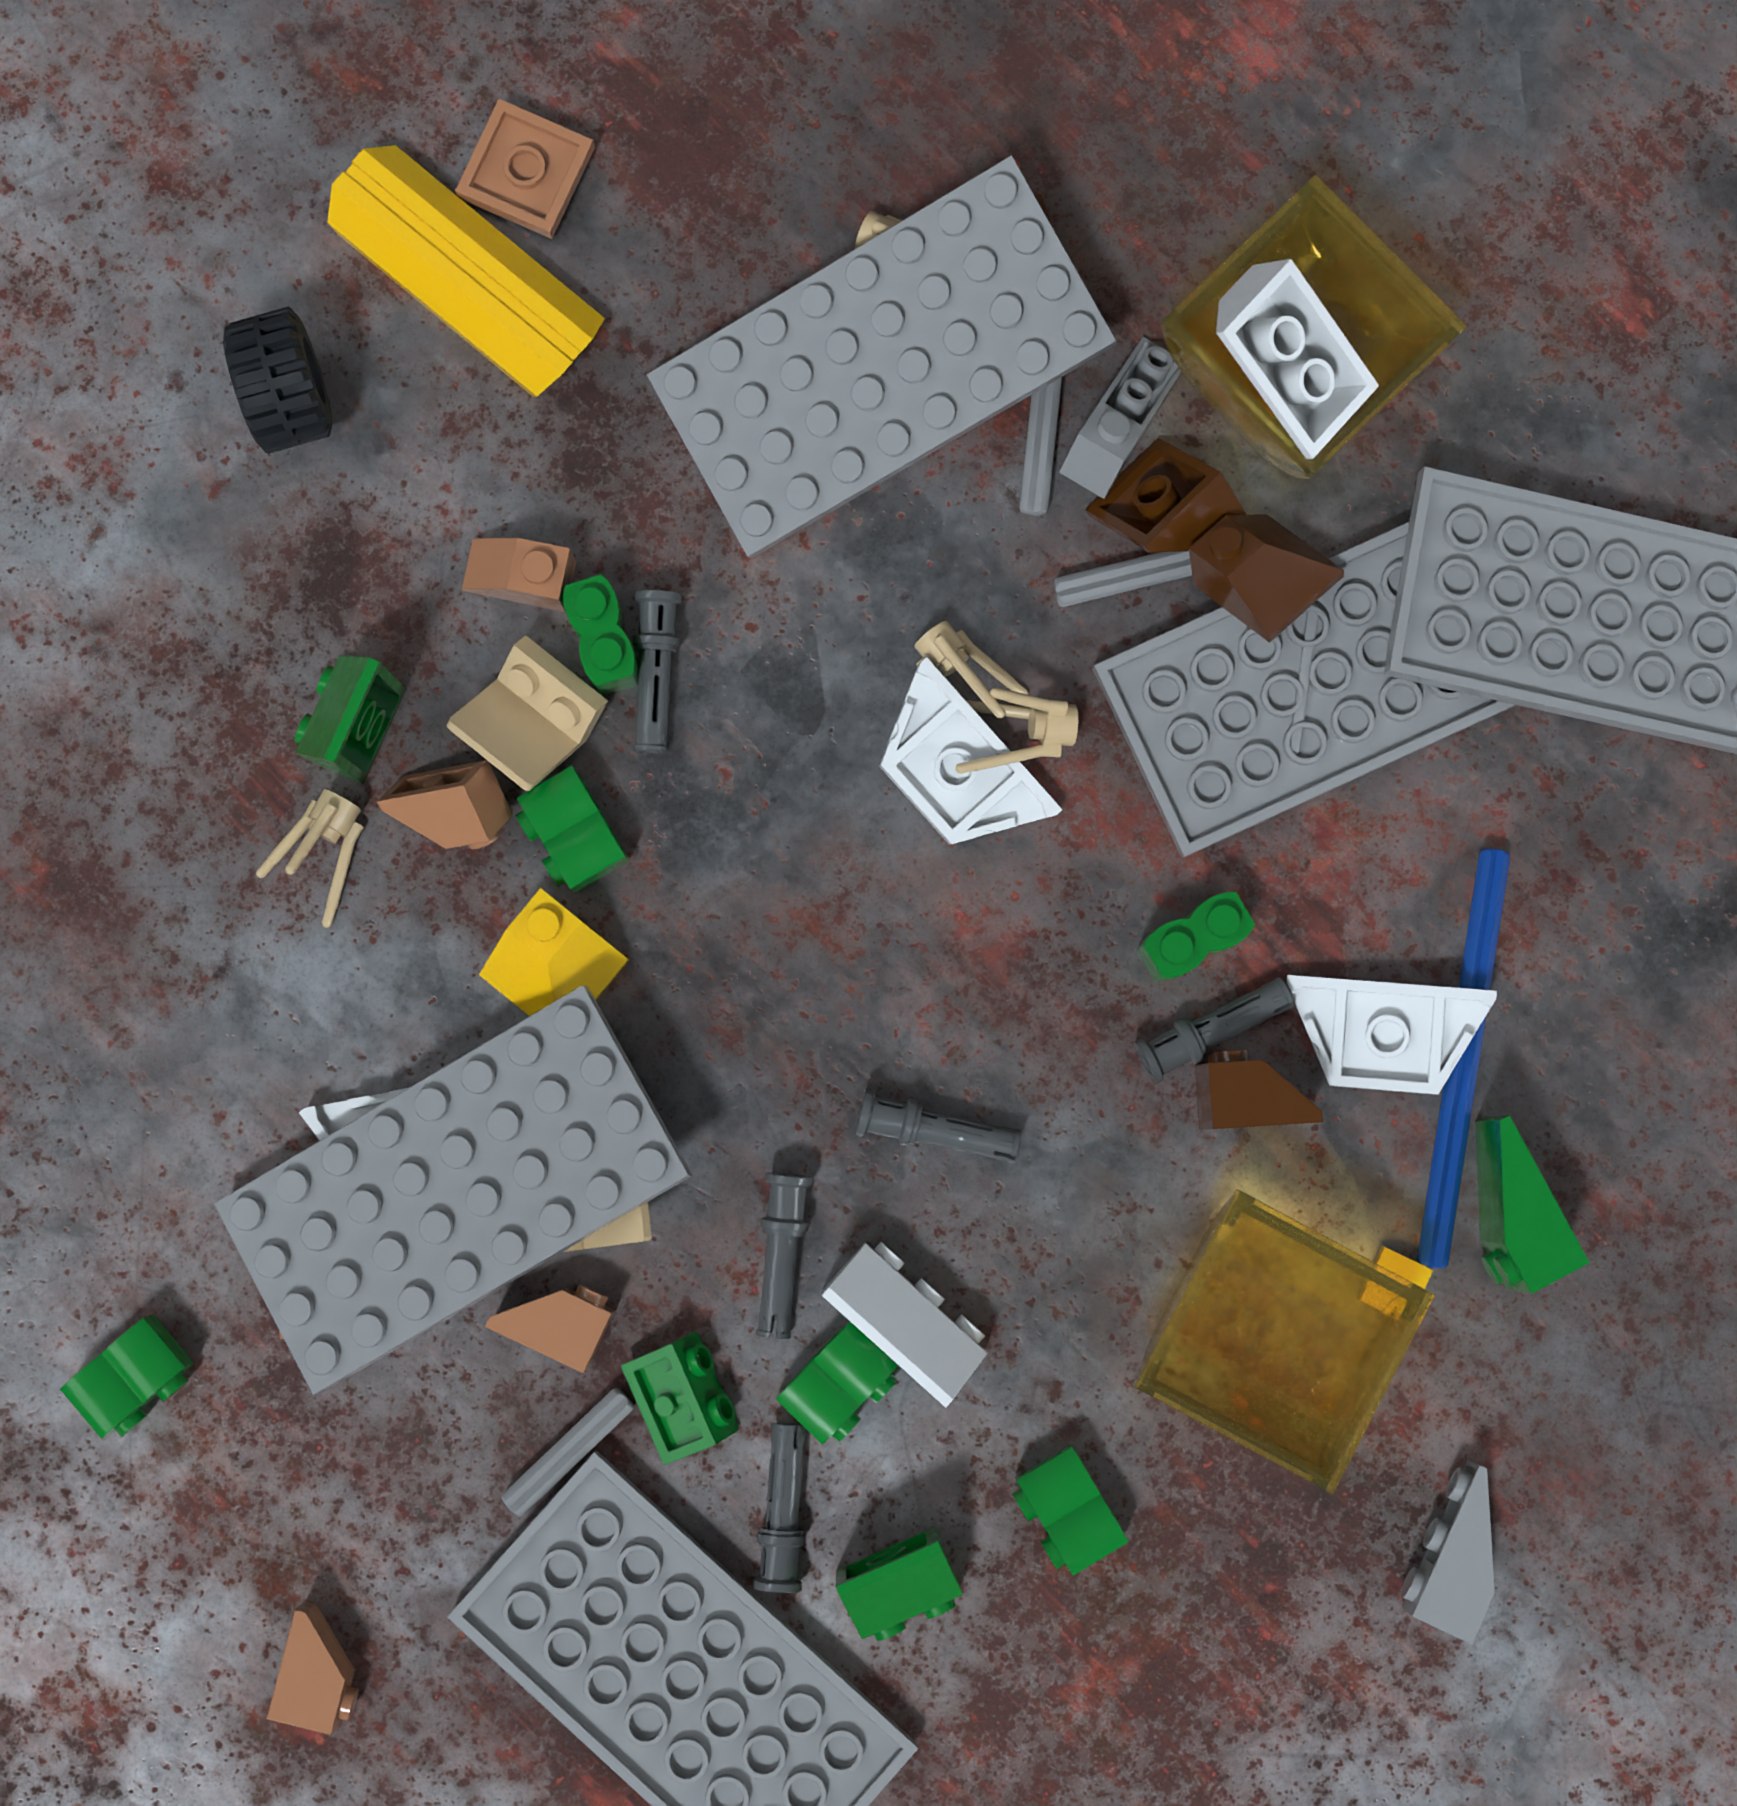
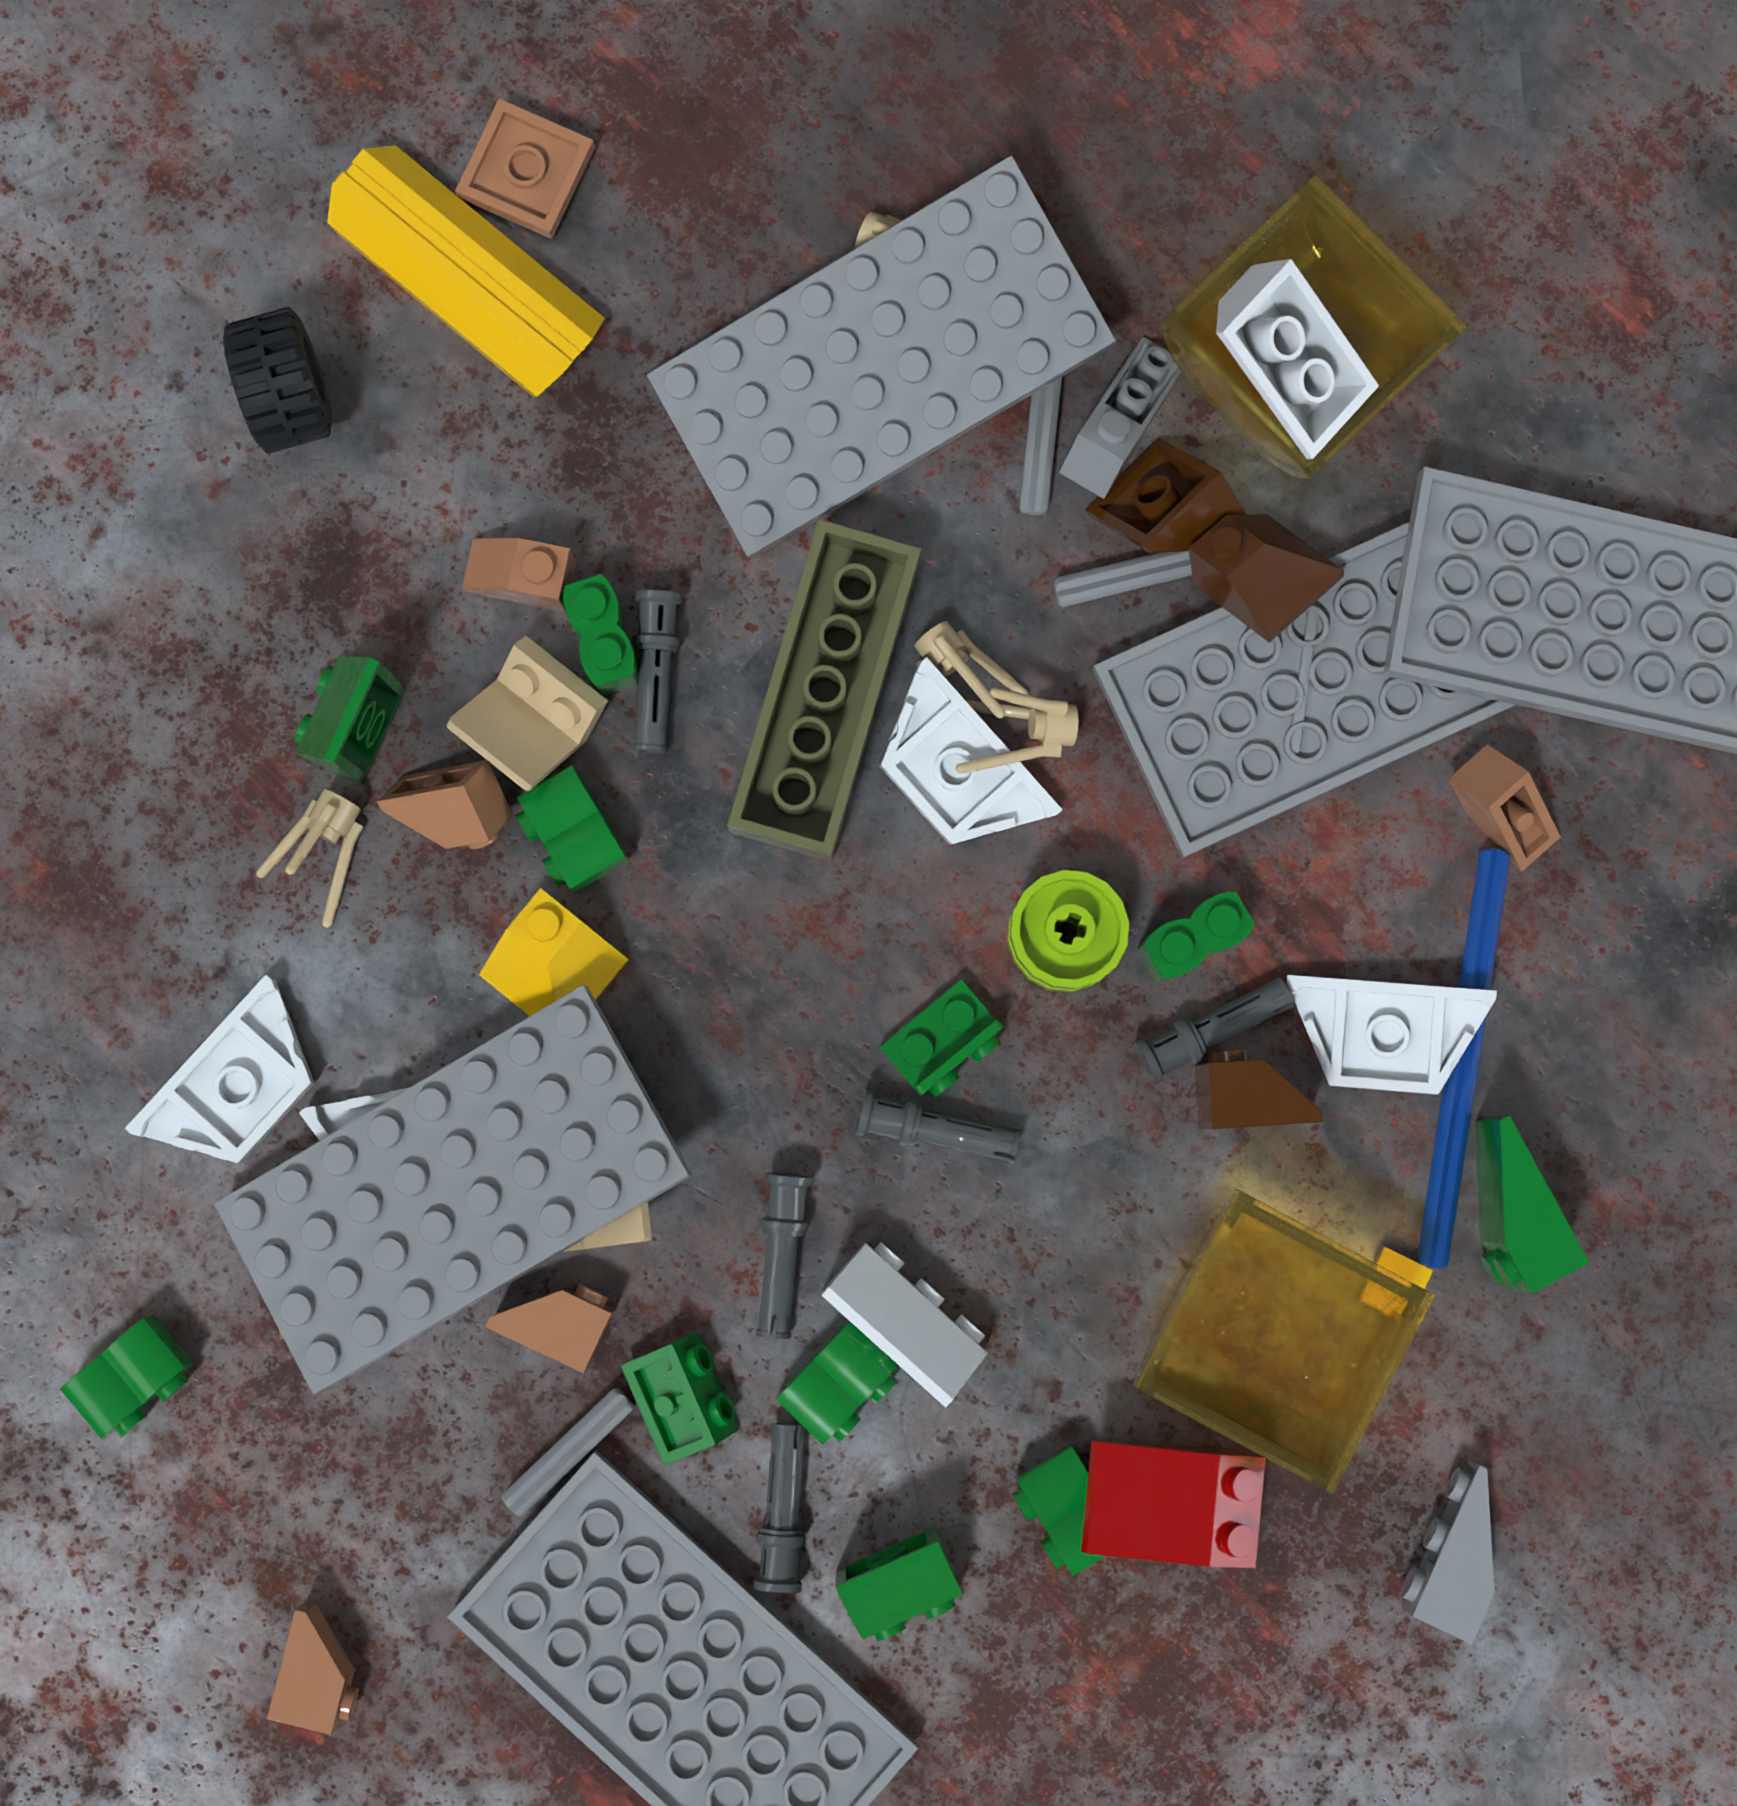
none -> white wing [125,975,315,1163]
none -> olive brick [727,519,921,862]
none -> green bracket [879,979,1004,1098]
none -> lime wheel [1007,870,1129,992]
none -> red slope [1081,1440,1266,1568]
none -> nougat slope [1448,744,1561,872]

